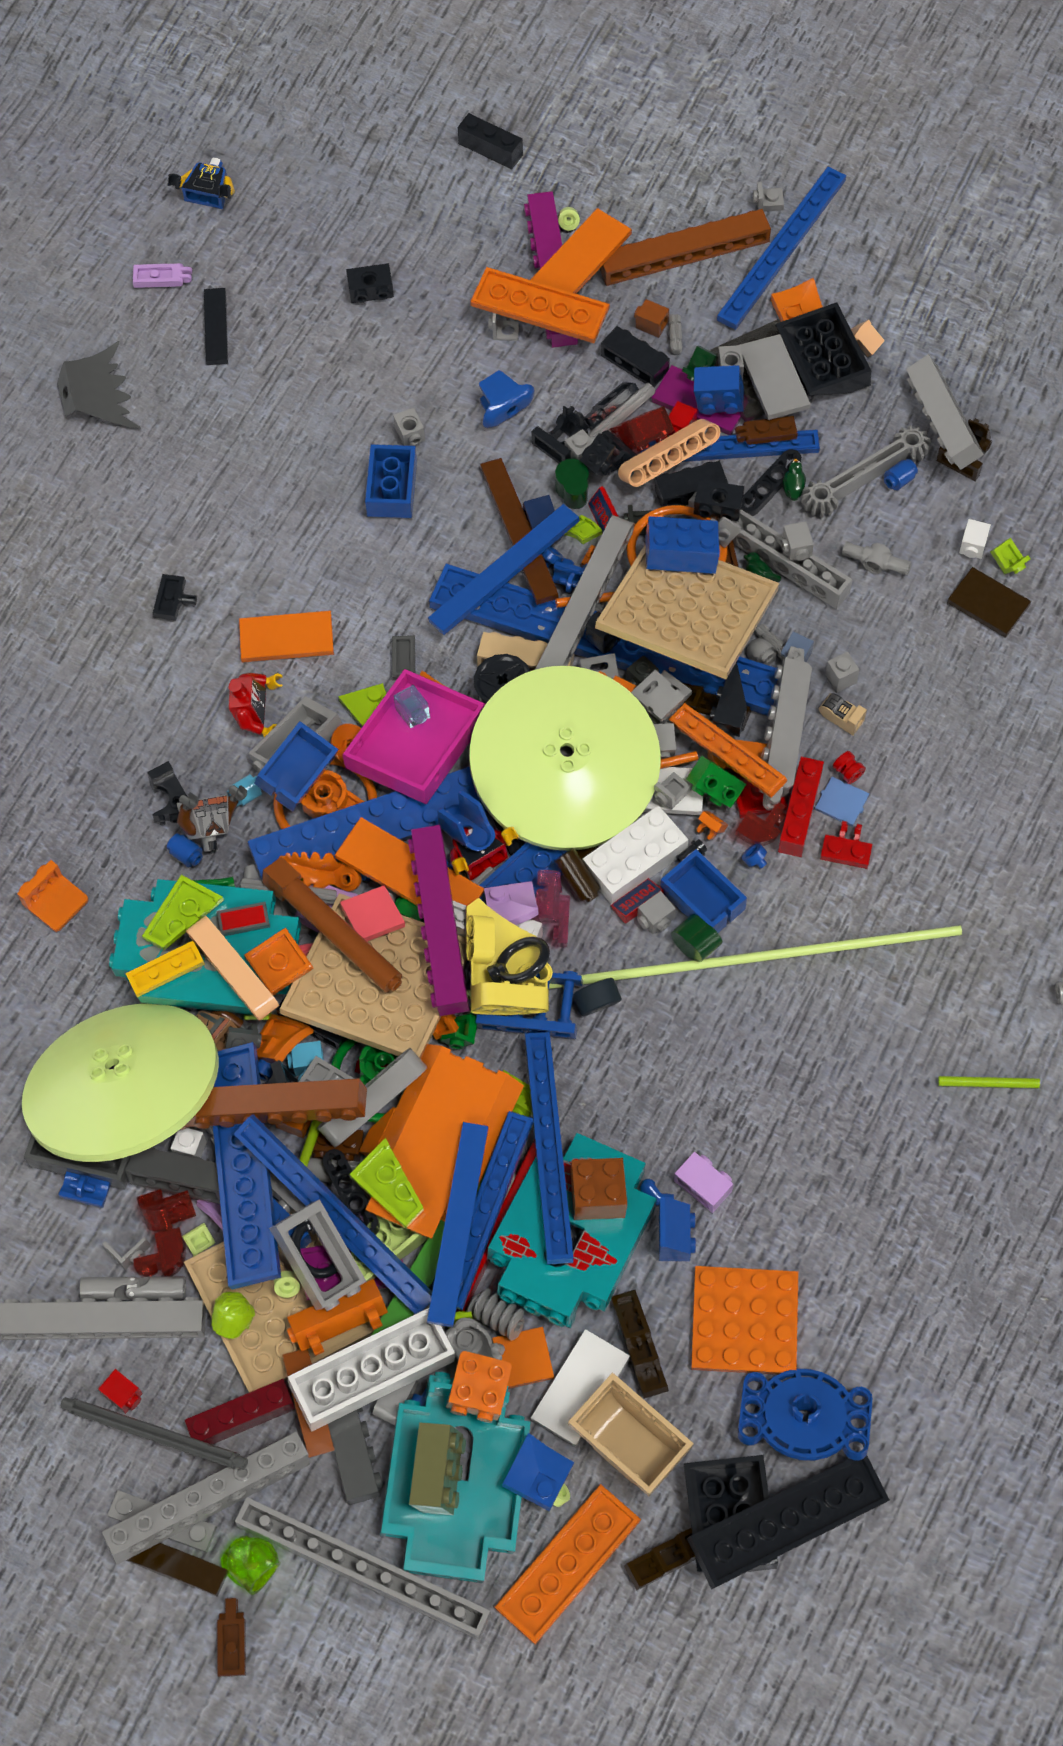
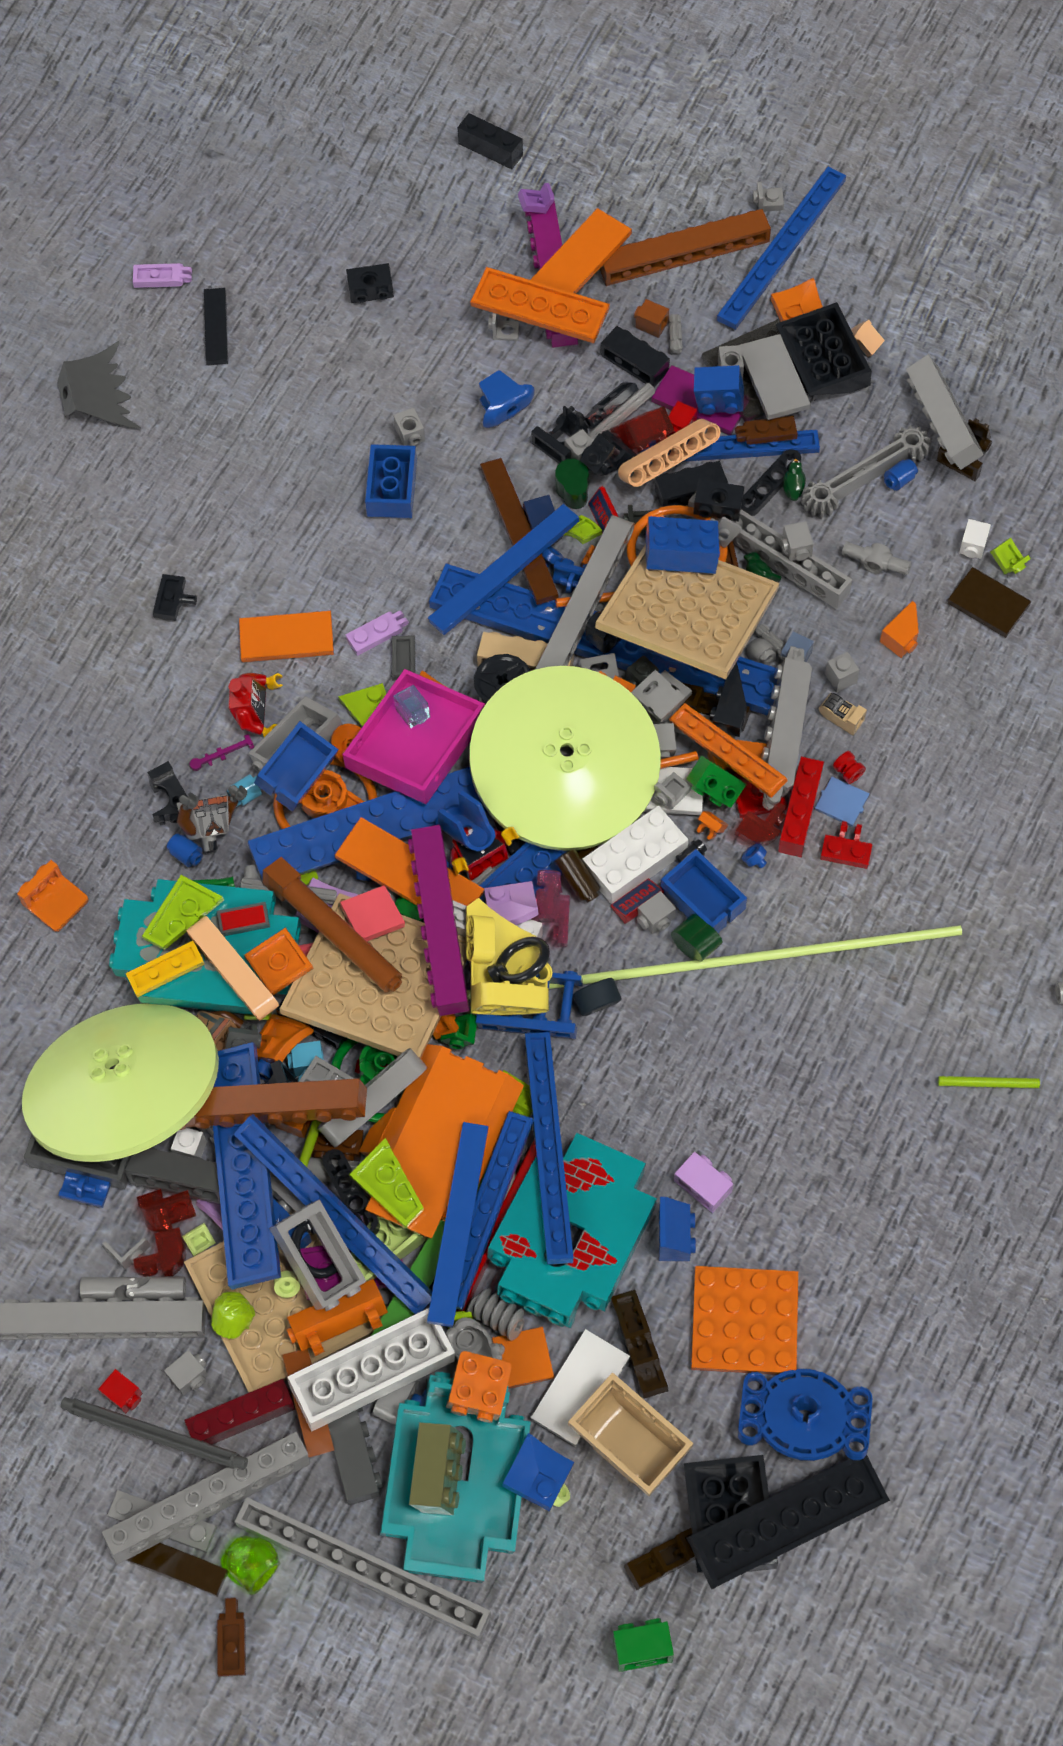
torso [167,158,235,209] -> none
orange plant [279,852,362,891] -> none
orange tile [495,1484,641,1645] -> none
yellowish green tile [558,207,580,231] -> none
dark orange brick [570,1158,627,1220] -> none
blue arm [640,1179,674,1206] -> none
dark green bracket [682,346,718,381] -> none
none -> light grey brick [164,1350,208,1396]
none -> magenta piece [189,734,254,771]
none -> lavender hinge [345,611,409,656]
none -> medium lavender bracket [518,183,554,214]
none -> green brick [613,1618,674,1672]
none -> orange slope [880,601,919,658]

